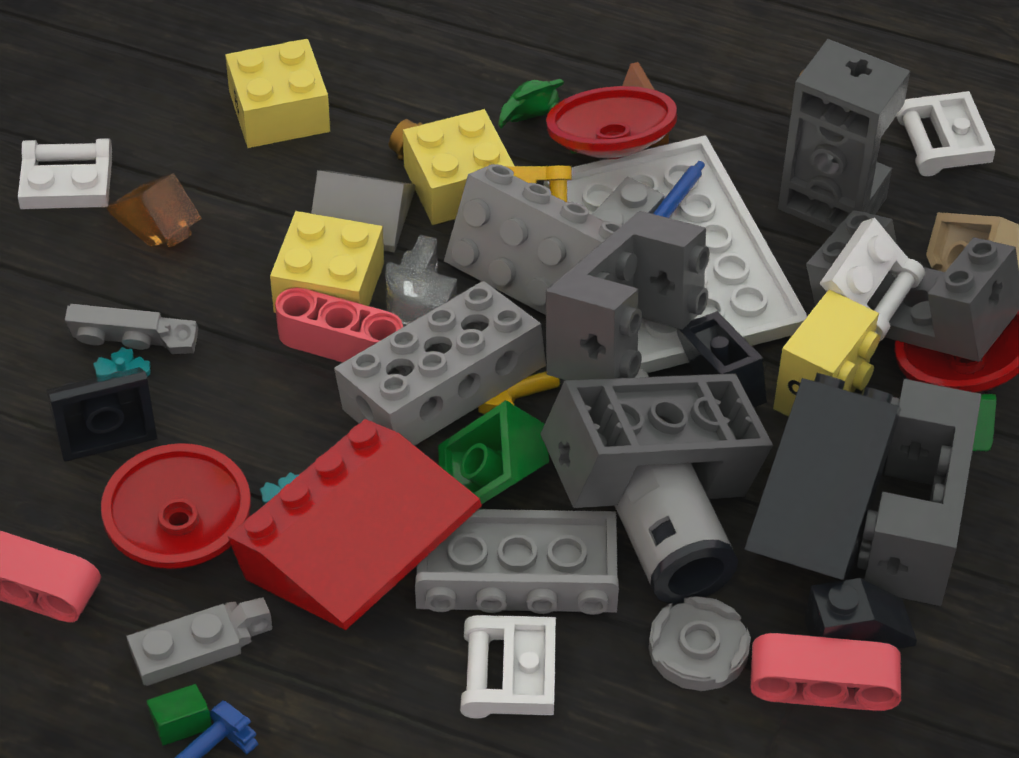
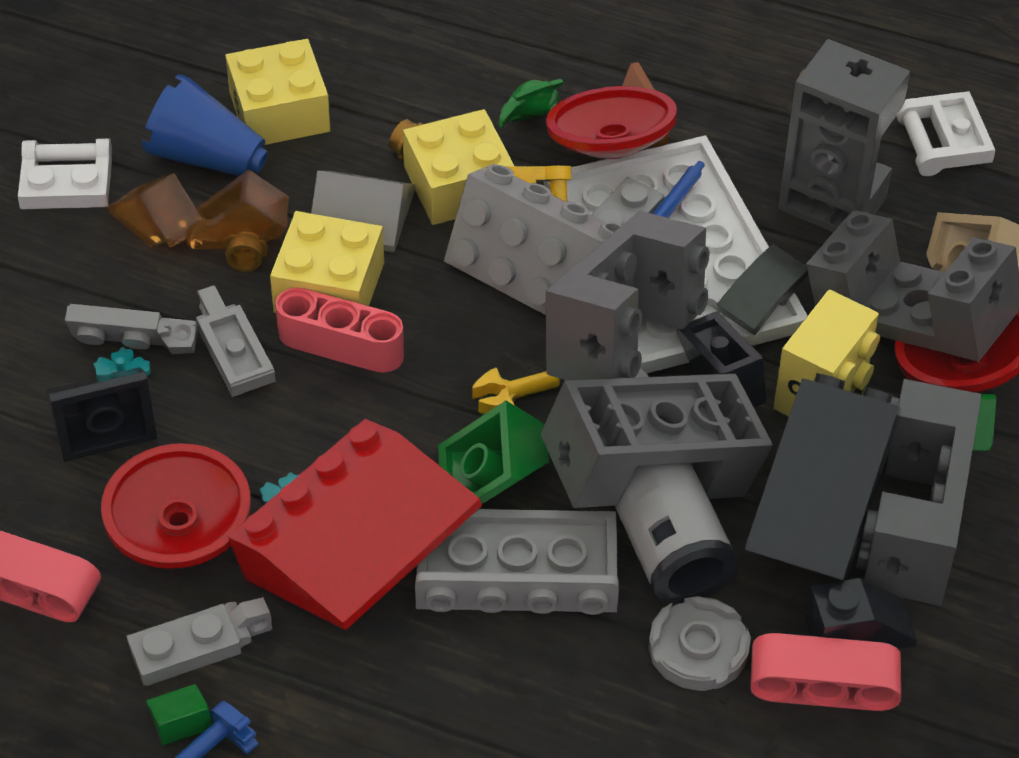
light grey brick [334,281,546,446] -> none
clear brick [385,235,457,327] -> none
white plate [460,615,556,719] -> none
white plate [820,218,925,341] -> none
none -> blue cone [142,74,269,178]
none -> clear orange slope [187,170,289,249]
none -> light grey hinge [196,285,276,397]
none -> pearl gold plate [223,231,268,272]
none -> pearl dark grey slope [717,244,808,336]

